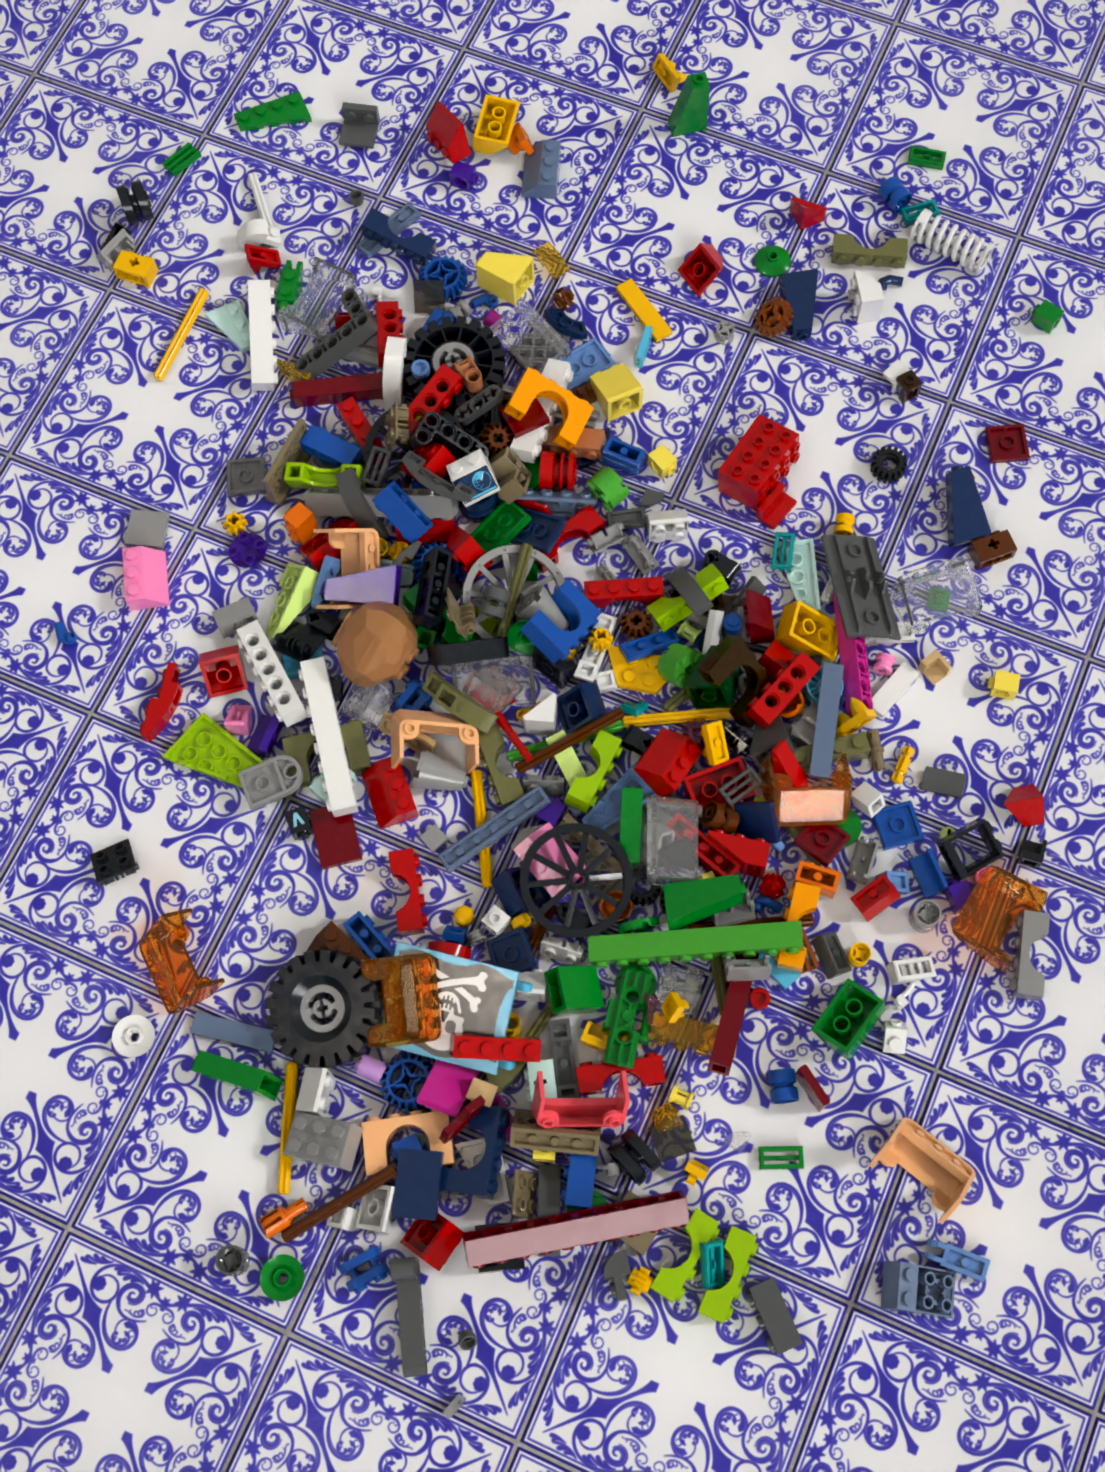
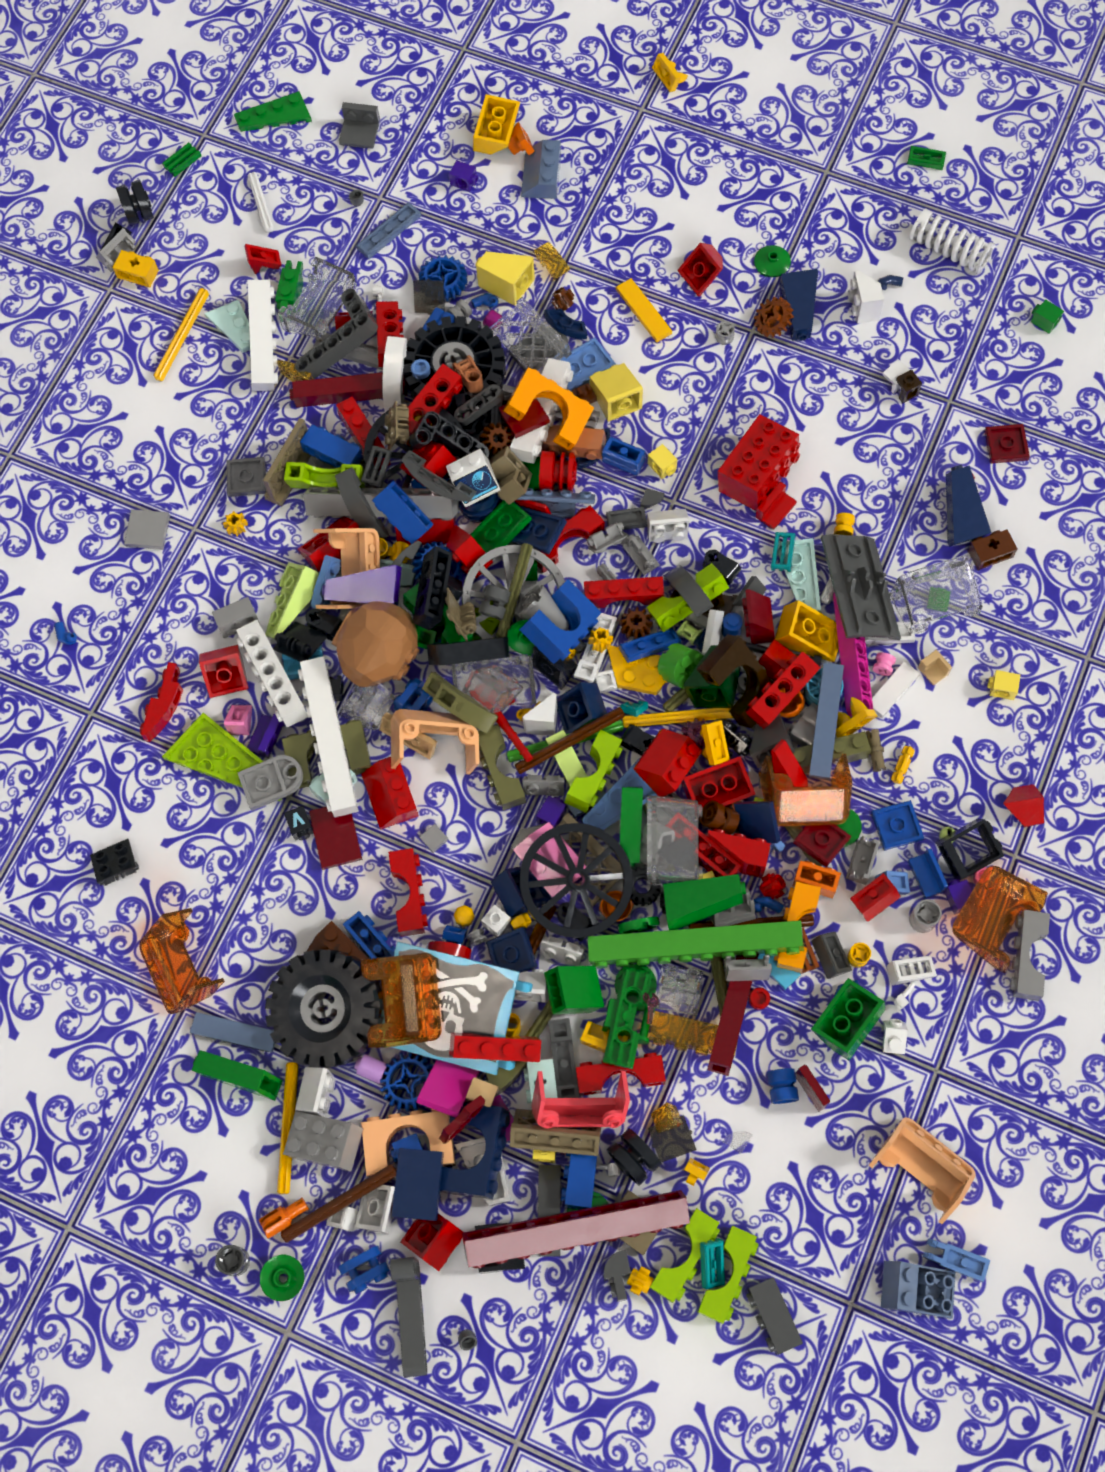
white dish [112,1015,155,1058] -> none
bright pink slope [122,546,170,611] -> none
dark purple dish [228,531,267,567] -> none
white brick [237,219,282,248] -> none
orange brick [283,501,318,545] -> none
dark blue arch [361,208,436,266] -> none
light grey cone [411,748,469,791] -> none
red slope [426,101,472,164] -> none
sand blue tile [437,785,552,873] -> none
light grey tile [443,1393,465,1418] -> none
yellow axle [471,770,493,888] -> none
dark tan hinge [511,1169,537,1219] -> none
bright green brick [586,465,630,512] -> none
medium azure tile [635,326,653,368] -> none
yellow tile [660,992,690,1023] -> none
light yellow bush [667,1084,695,1111] -> none
green slope [668,72,710,137] -> none
dark grey tile [717,766,764,807] -> none
green tile [758,1146,804,1170] -> none
red slope [789,196,827,230] -> none
olive arch [831,234,908,269] -> none
white brick [850,781,886,819] -> none
black tyre [870,446,907,484] -> none
blue wheel [878,176,912,212] -> none
teal tile [899,199,941,227] -> none
dark grey slope [921,766,967,798] -> none
black panel [1017,839,1047,869] -> none

